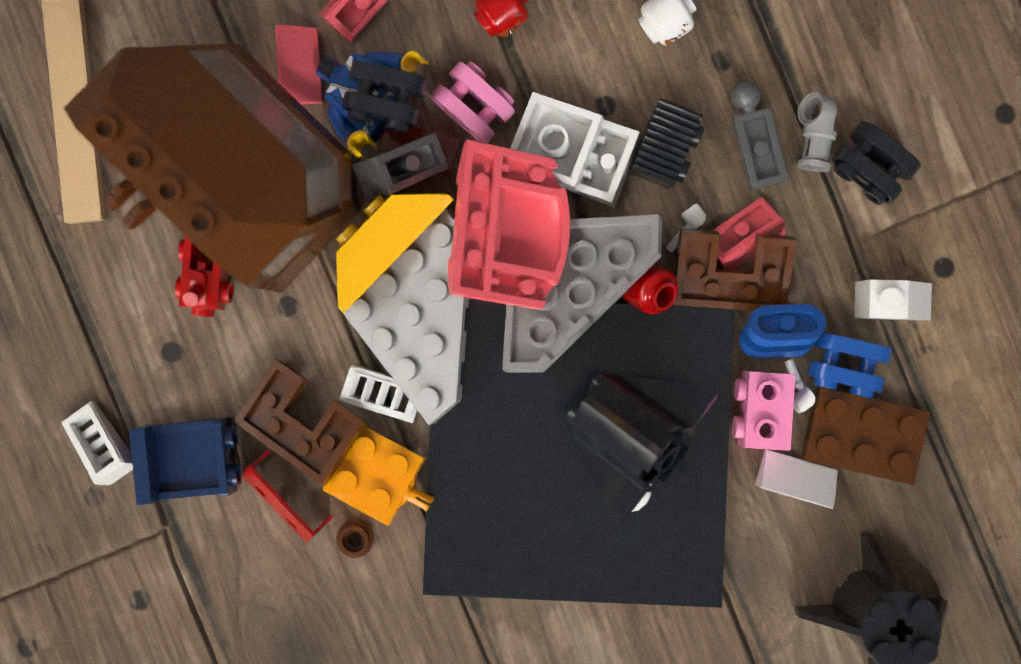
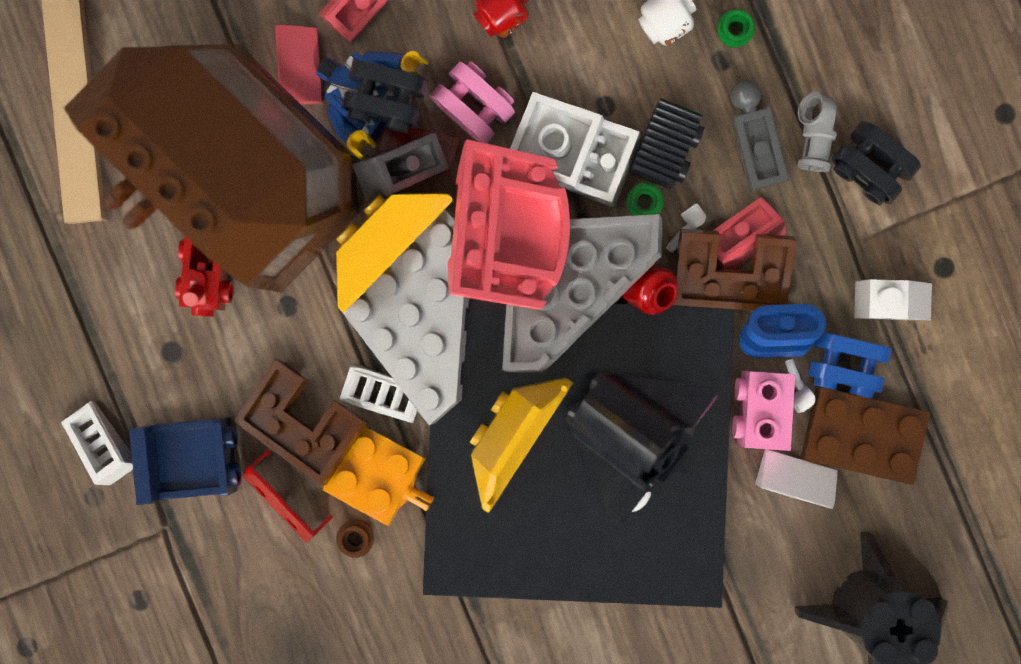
none -> yellow wedge [470,377,573,513]
none -> green plate [626,183,664,216]
none -> green plate [717,9,755,48]

